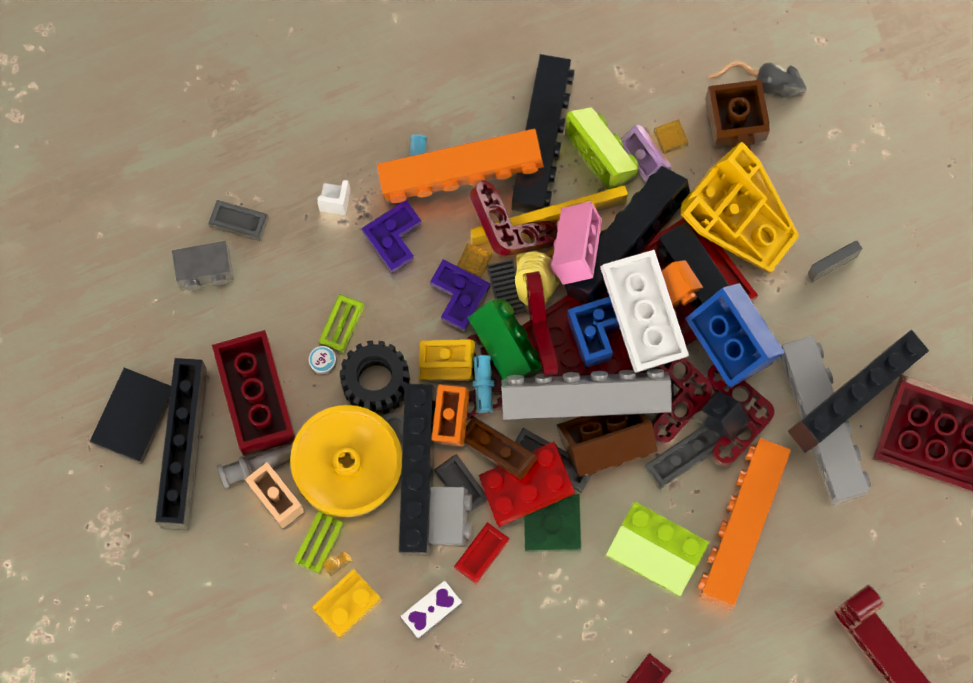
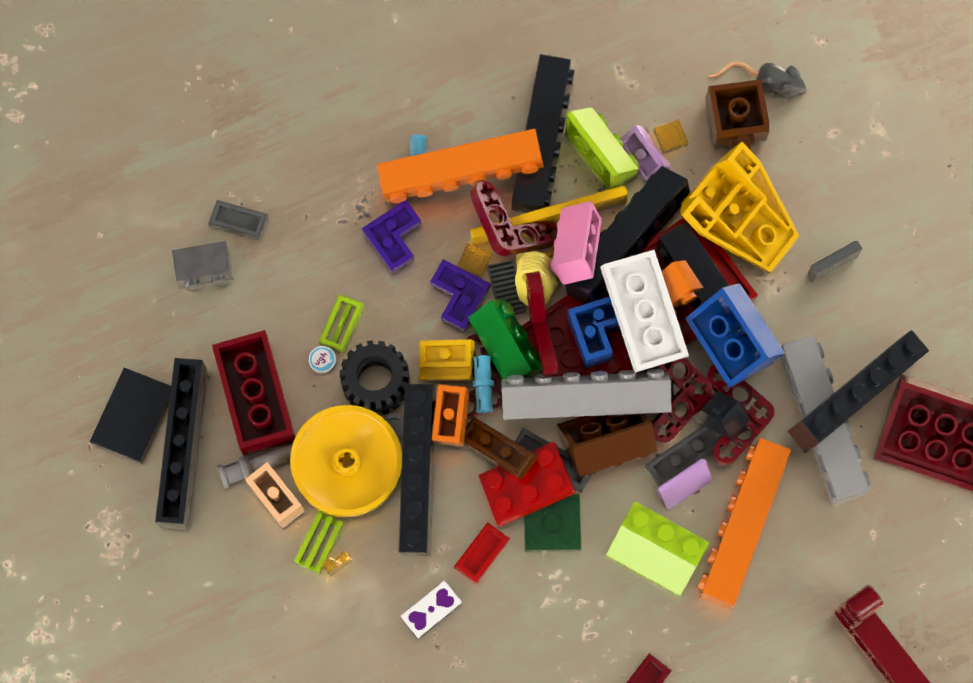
yellow plate [312,569,382,638] -> none
white panel [317,180,351,216] -> none
light grey brick [428,487,472,546] -> none
dark grey tile [434,454,488,515] -> none
none -> lavender slope [656,458,712,510]

